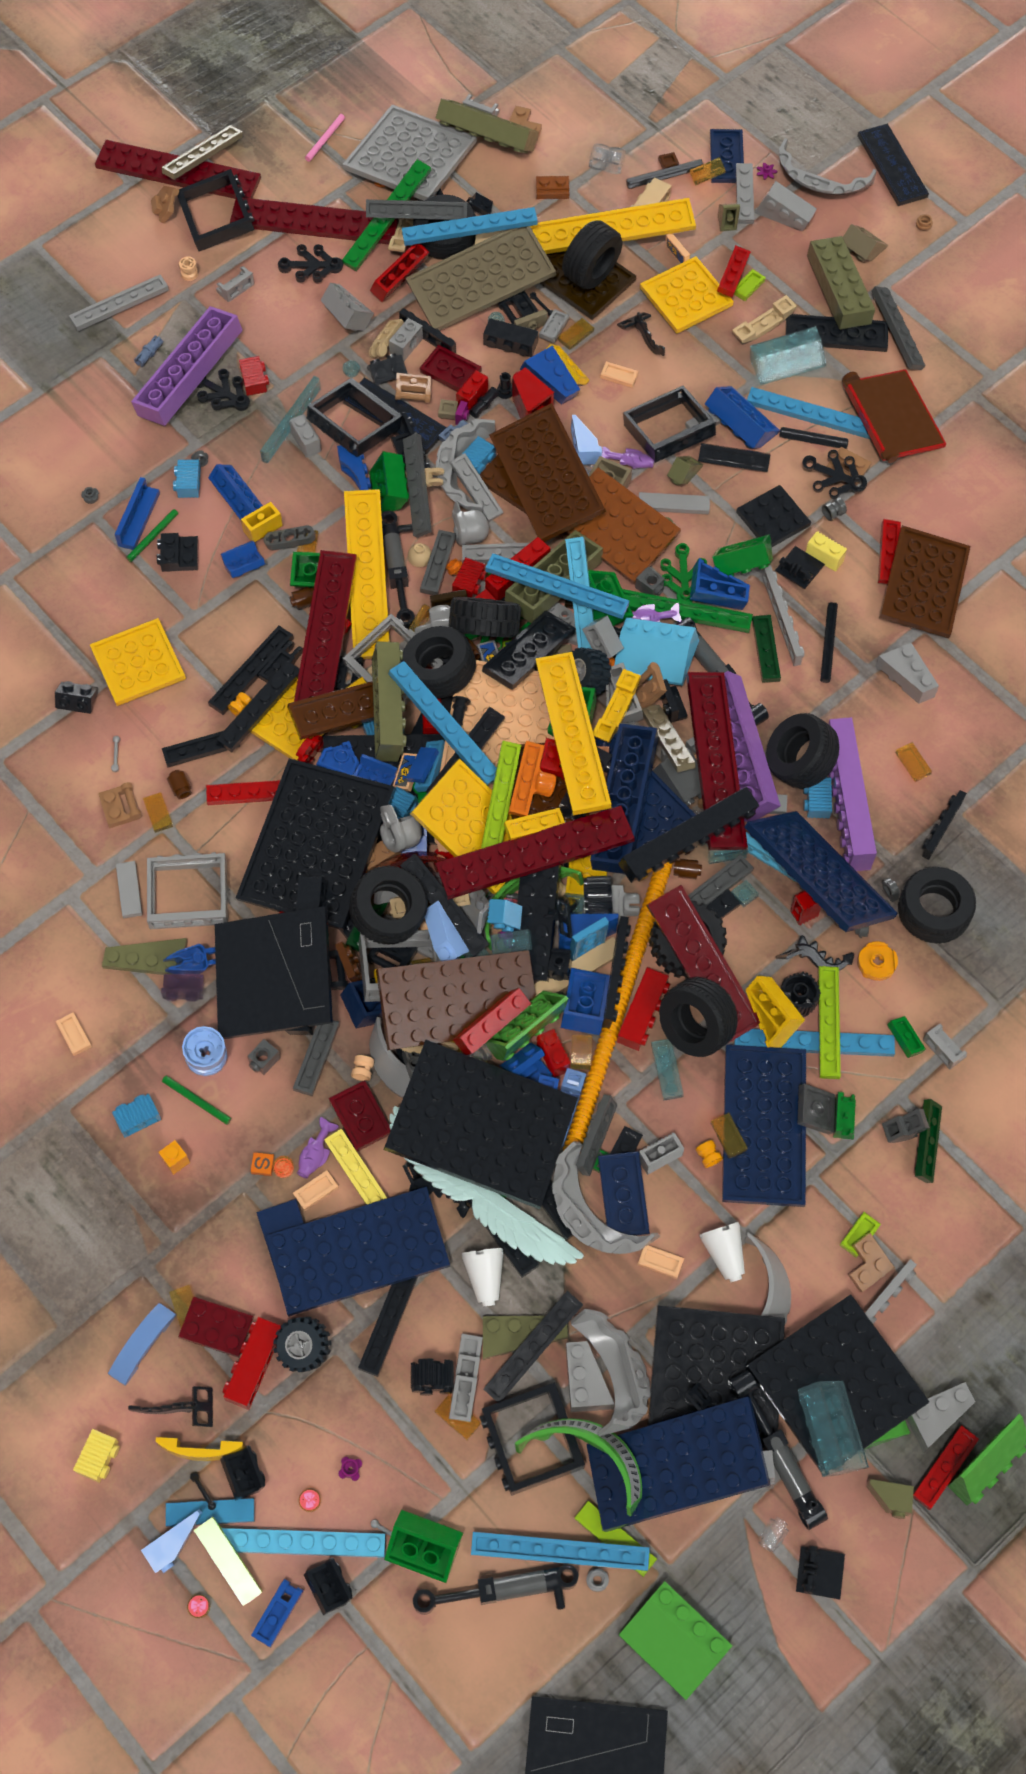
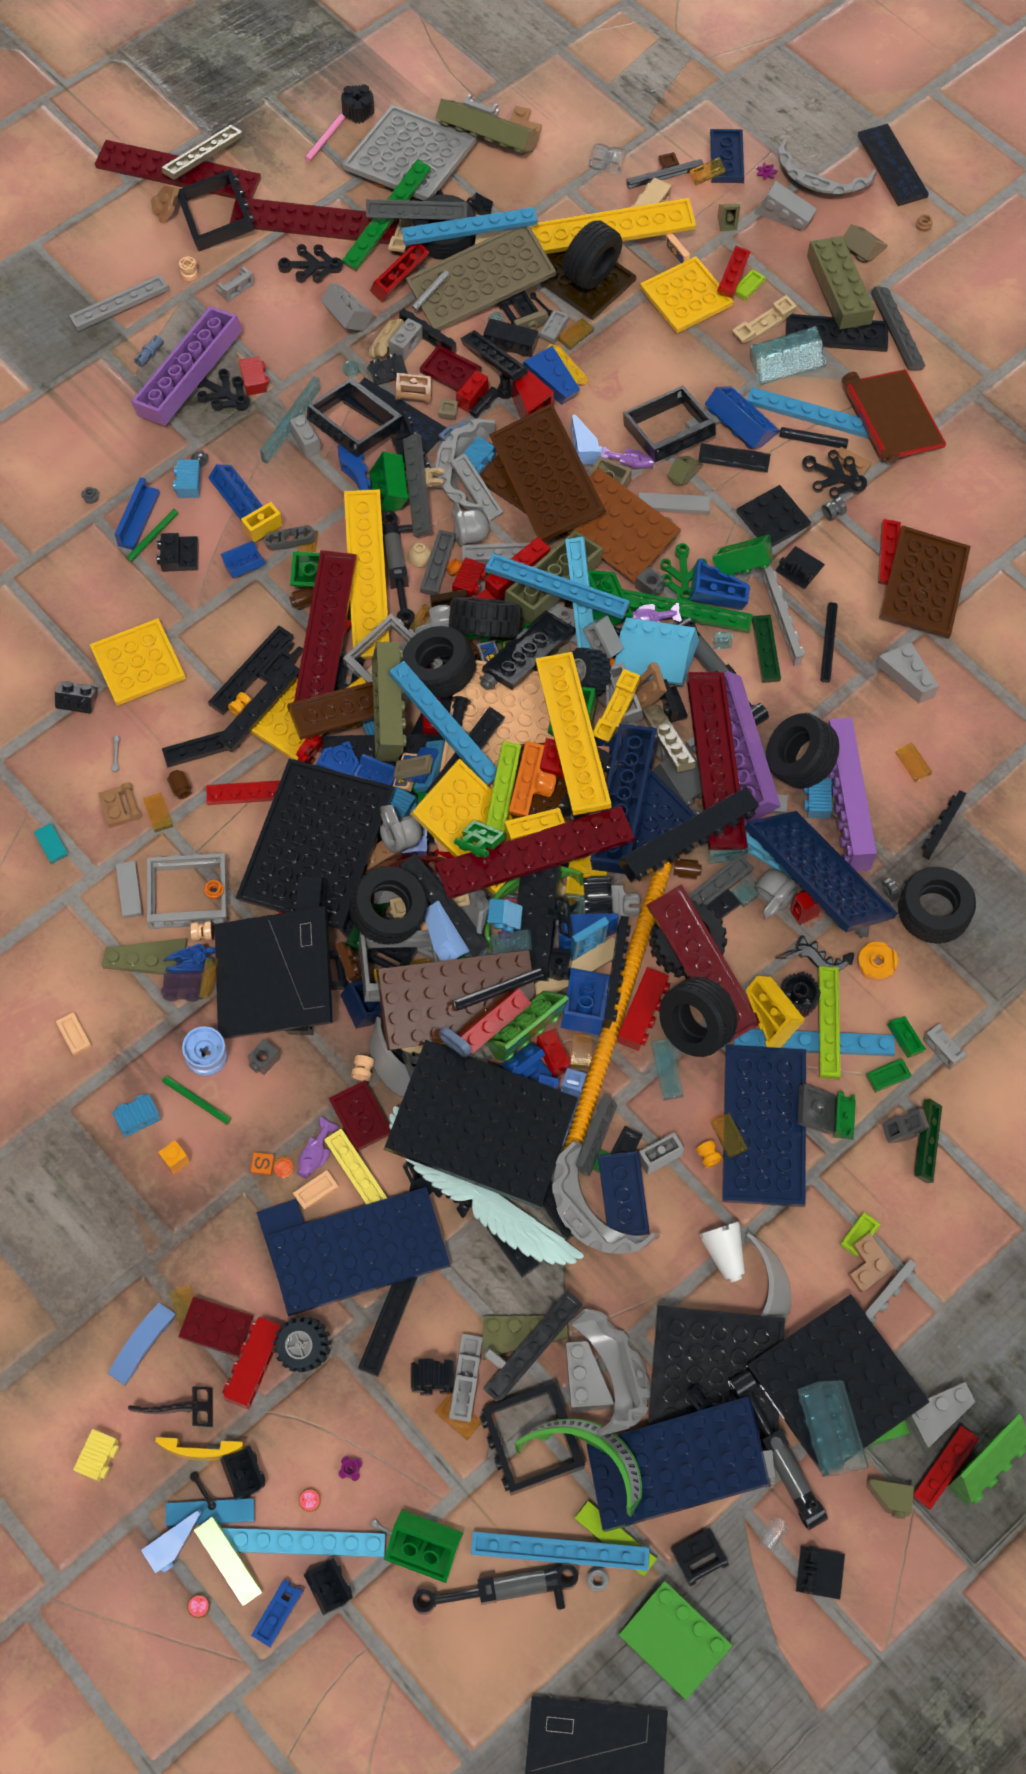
dark grey plate [293,1020,340,1096] -> none
magenta plate [455,401,470,425] -> none
white cone [462,1248,504,1307] -> none
dark orange plate [536,176,570,199] -> none
light nougat tile [600,361,639,388] -> none
black piece [617,312,665,356] -> none
light nougat tile [638,1245,684,1279] -> none
light grey plate [736,163,754,224] -> none
light yellow brick [806,531,847,572] -> none
none -> teal tile [34,823,69,864]
none -> light nougat wheel [191,921,213,941]
none -> clear yellow tile [199,956,218,999]
none -> orange plate [204,880,224,899]
none -> black brick [341,84,374,124]
none -> dark tan tile [394,754,433,780]
none -> light grey bar [411,270,449,311]
none -> sand blue tile [438,1027,472,1057]
none -> black axle [453,968,544,1011]
none -> green plate [454,820,505,858]
none -> black plate [460,330,528,382]
none -> dark grey plate [479,673,497,690]
none -> light grey tile [483,1347,506,1369]
none -> black plate [671,1528,729,1587]
none -> clear light blue plate [712,632,733,649]
none -> light grey piece [755,869,798,920]
none -> green tile [866,1058,912,1093]

